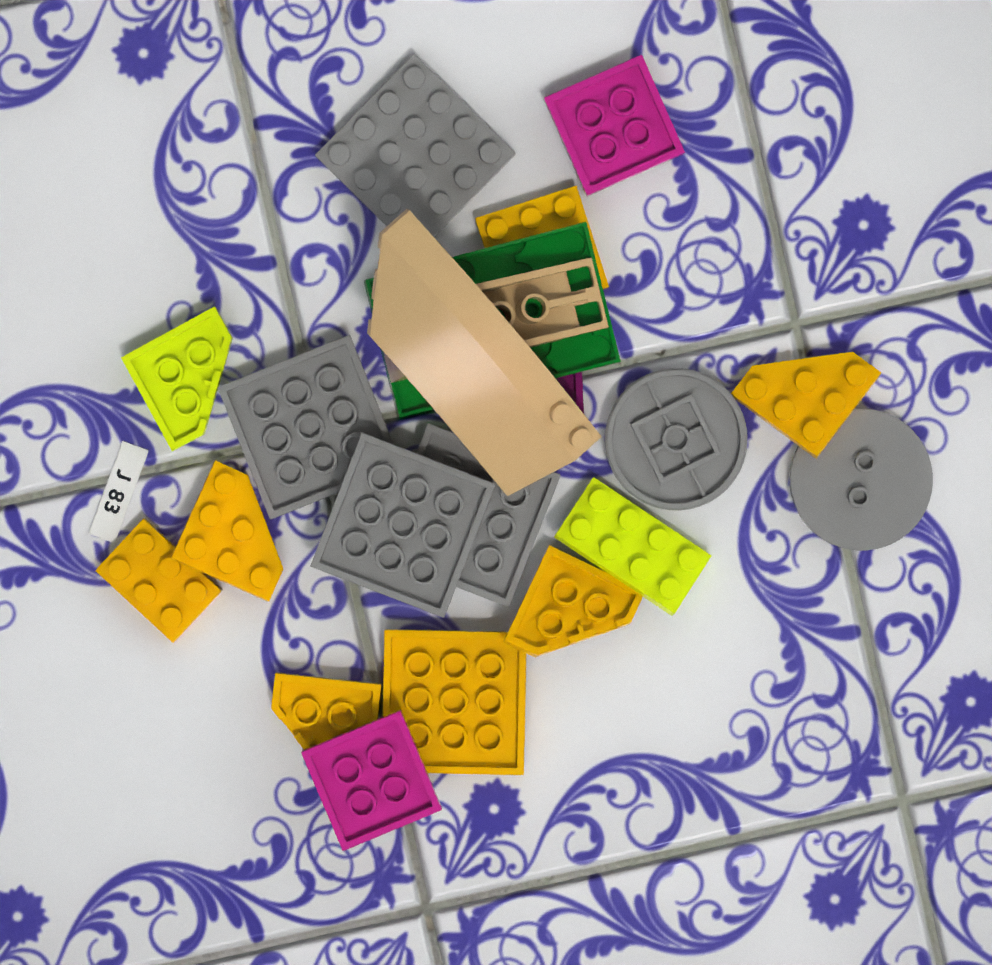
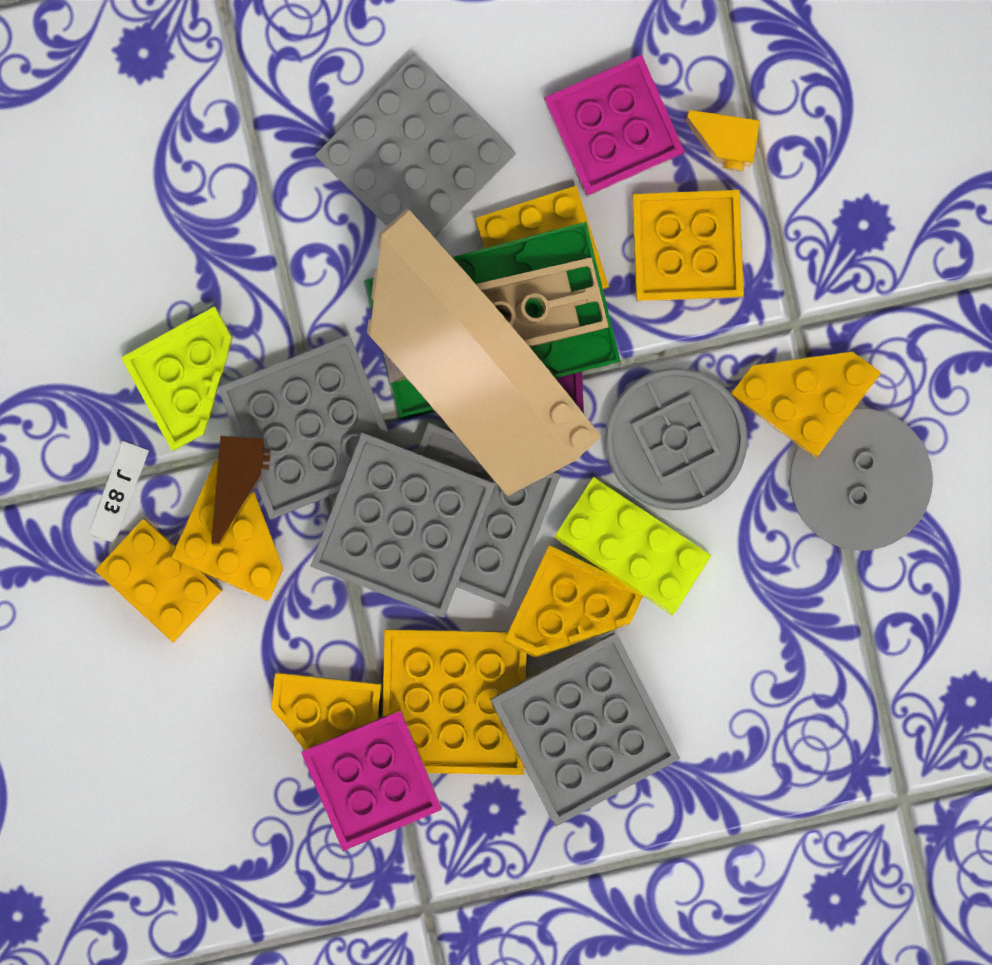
none -> reddish brown slope [211,436,271,546]
none -> light grey plate [489,632,681,826]
none -> yellow plate [632,190,744,302]
none -> yellow slope [685,110,760,172]

